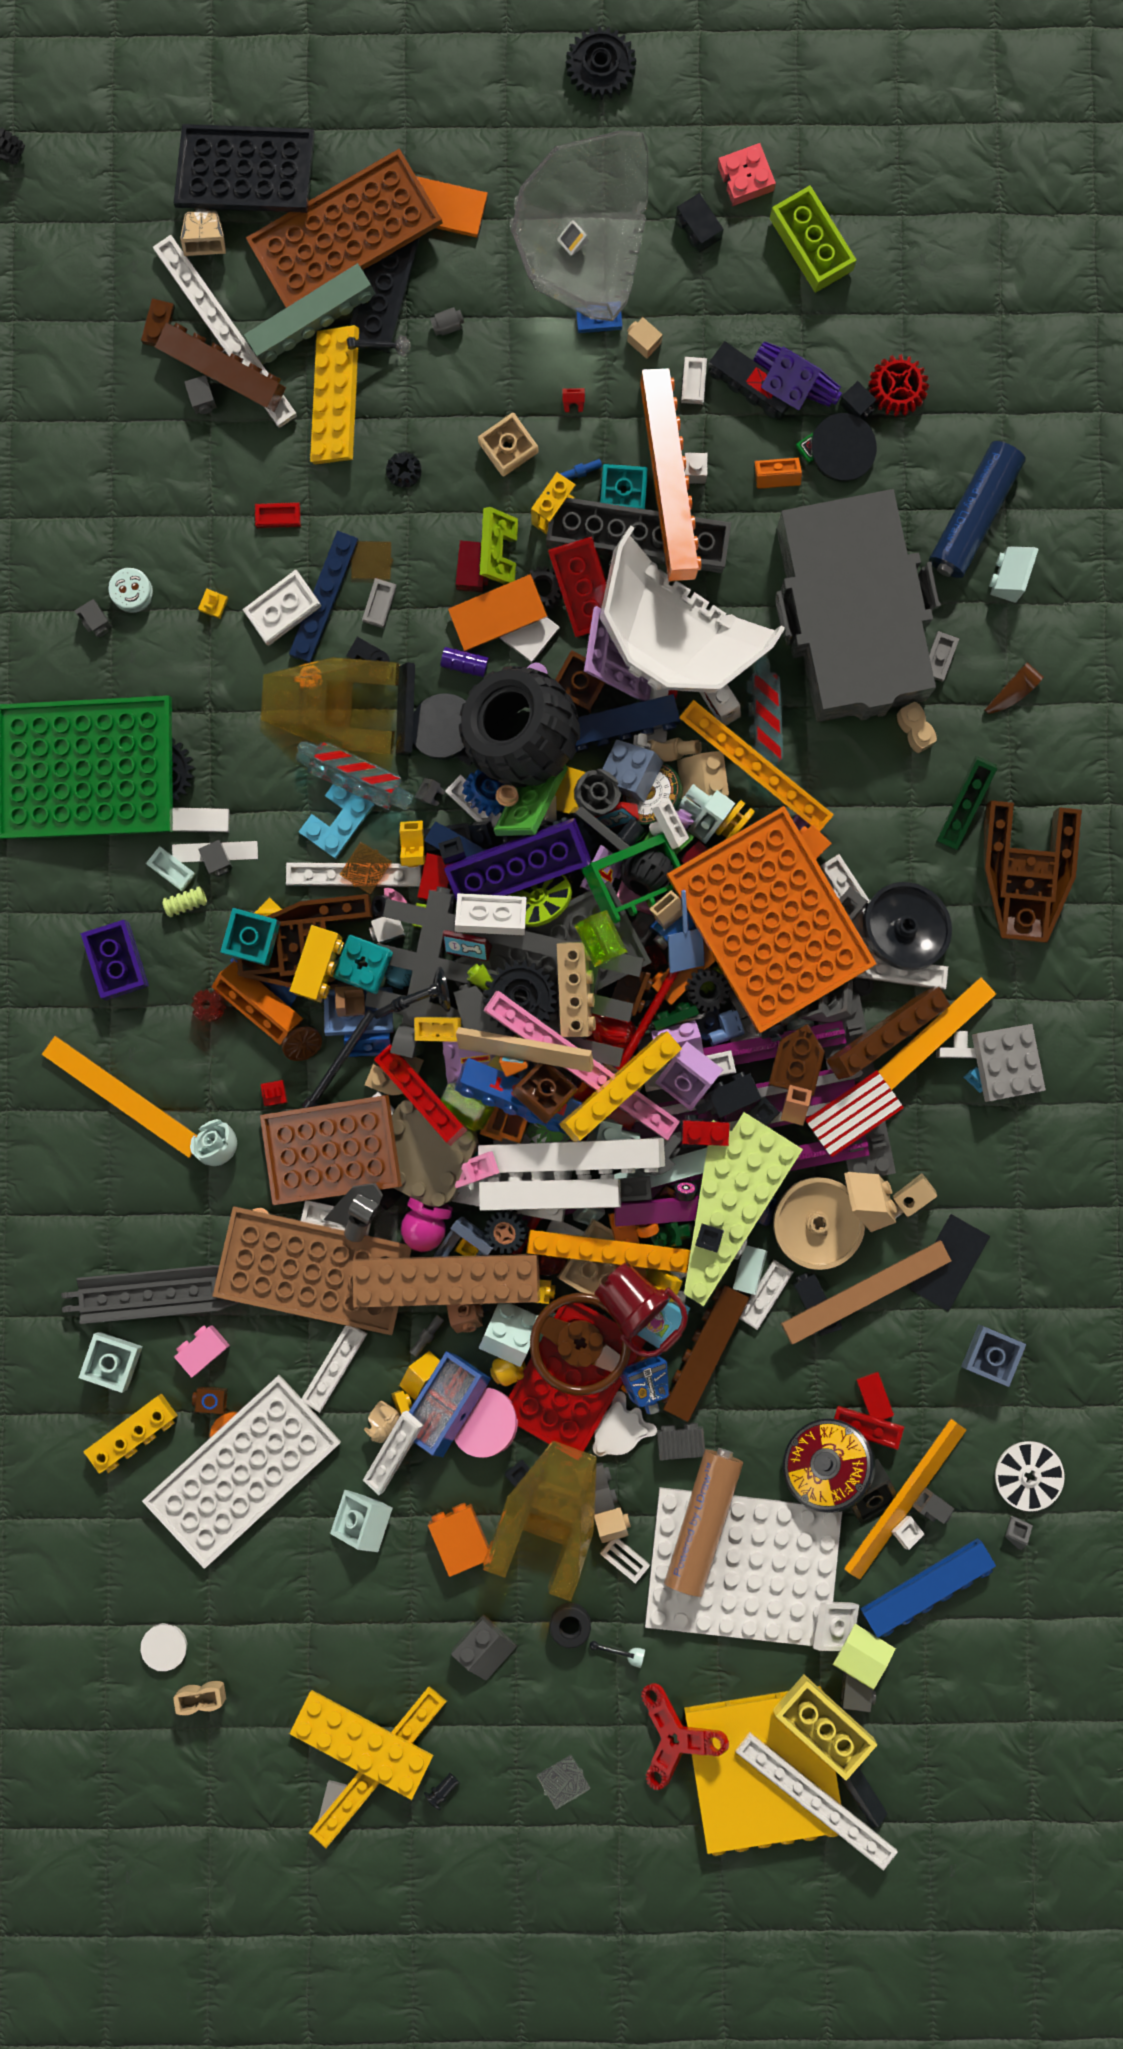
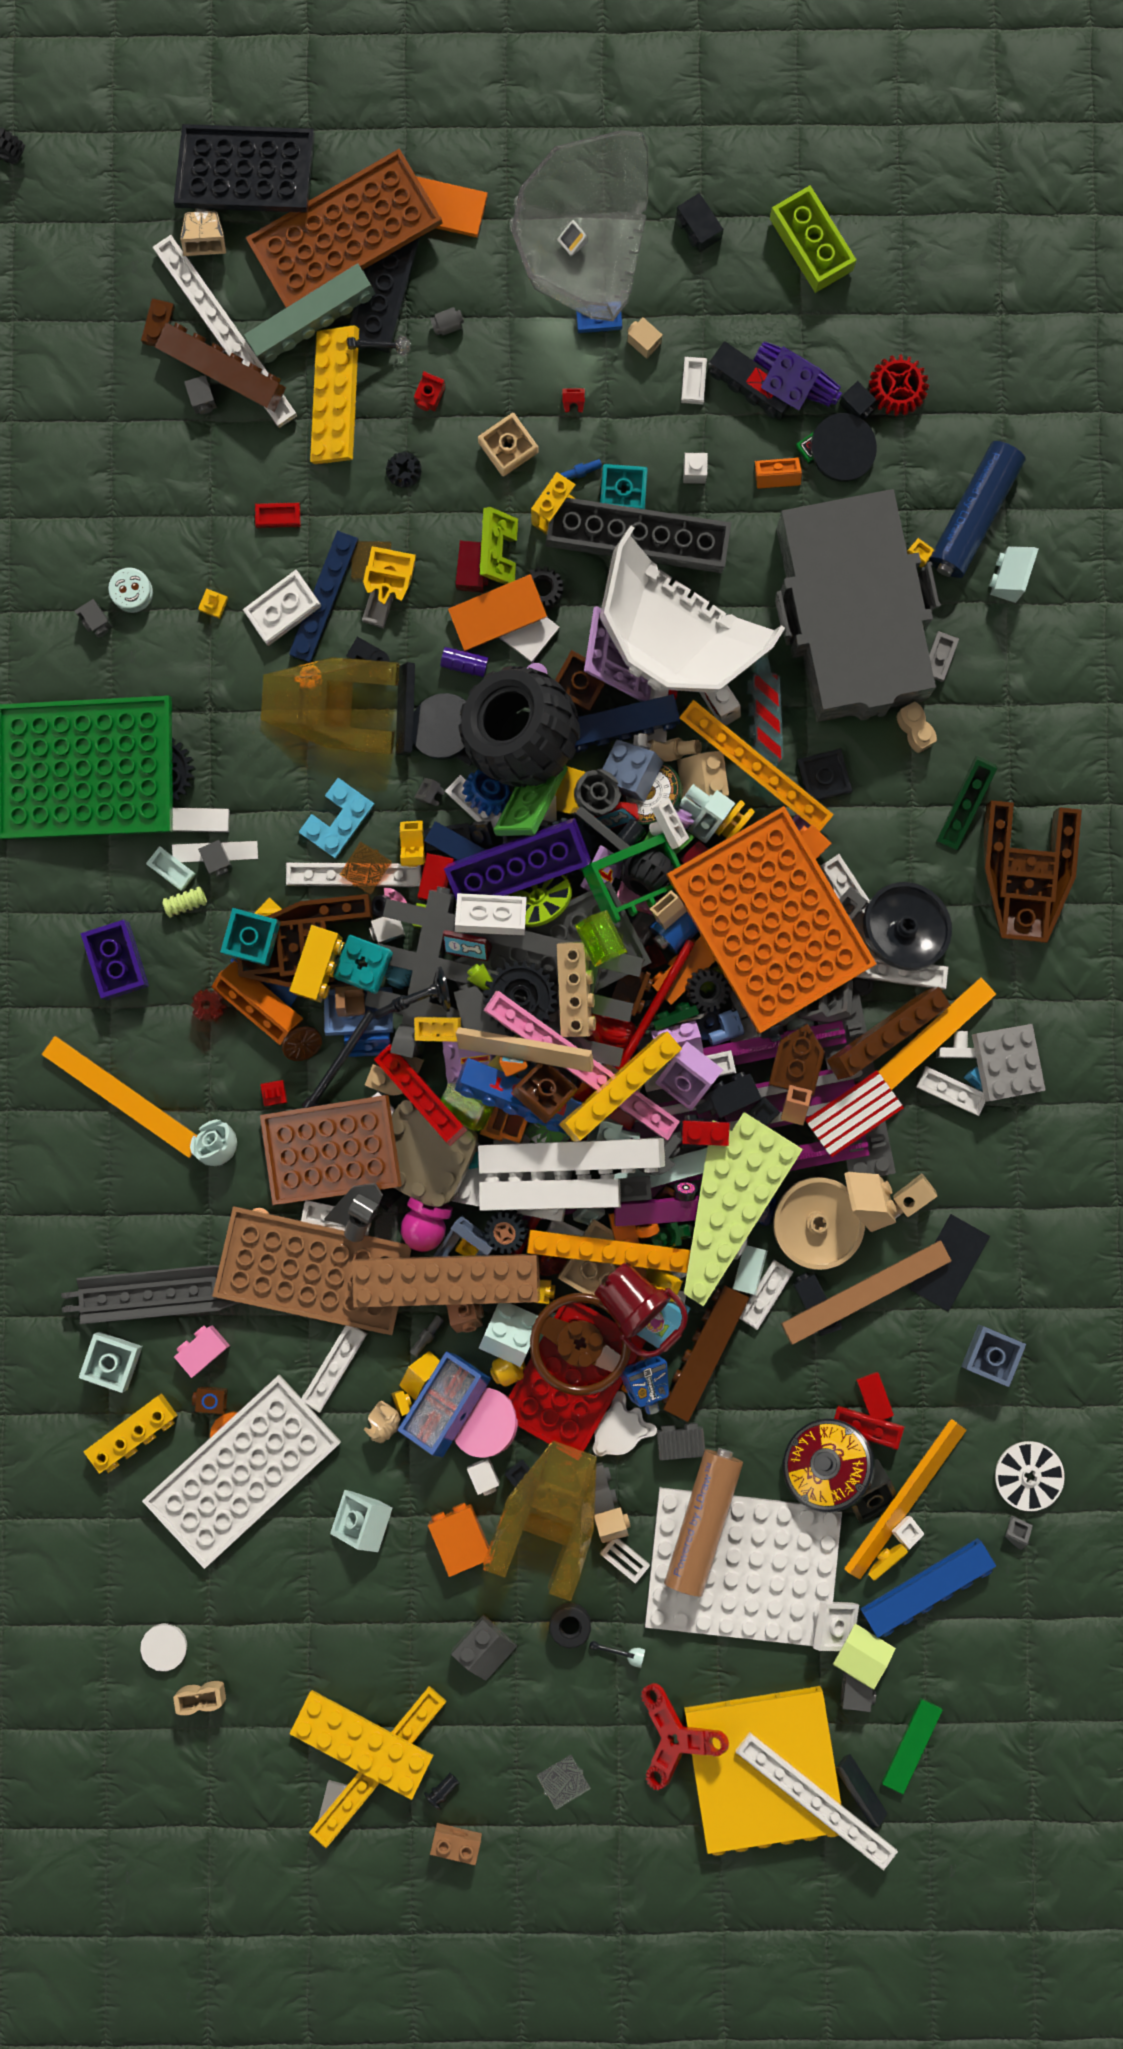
clear light blue hinge [296,741,414,810] -> none
white tile [363,1411,423,1495] -> none
black plate [438,836,466,865] -> none
bright pink slope [455,1151,500,1188] -> none
light nougat plate [496,785,519,807] -> none
red plate [548,536,607,637] -> none
black gear [566,26,636,100] -> none
brick [640,369,701,581] -> none
medium blue piece [667,890,704,973] -> none
black plate [695,1223,724,1253] -> none
coral piece [717,143,776,206] -> none
light yellow brick [773,1675,877,1781] -> none
dark grey brick [913,1487,954,1524] -> none
reddish brown piece [984,662,1044,714] -> none
none -> yellow plate [363,546,416,605]
none -> red brick [414,371,446,411]
none -> medium nougat brick [430,1823,482,1865]
none -> white brick [467,1457,500,1496]
none -> black tile [797,748,852,801]
none -> yellow plate [868,1544,908,1580]
none -> green tile [882,1698,943,1794]
none -> yellow tile [907,538,934,568]
none -> white plate [916,1066,985,1116]

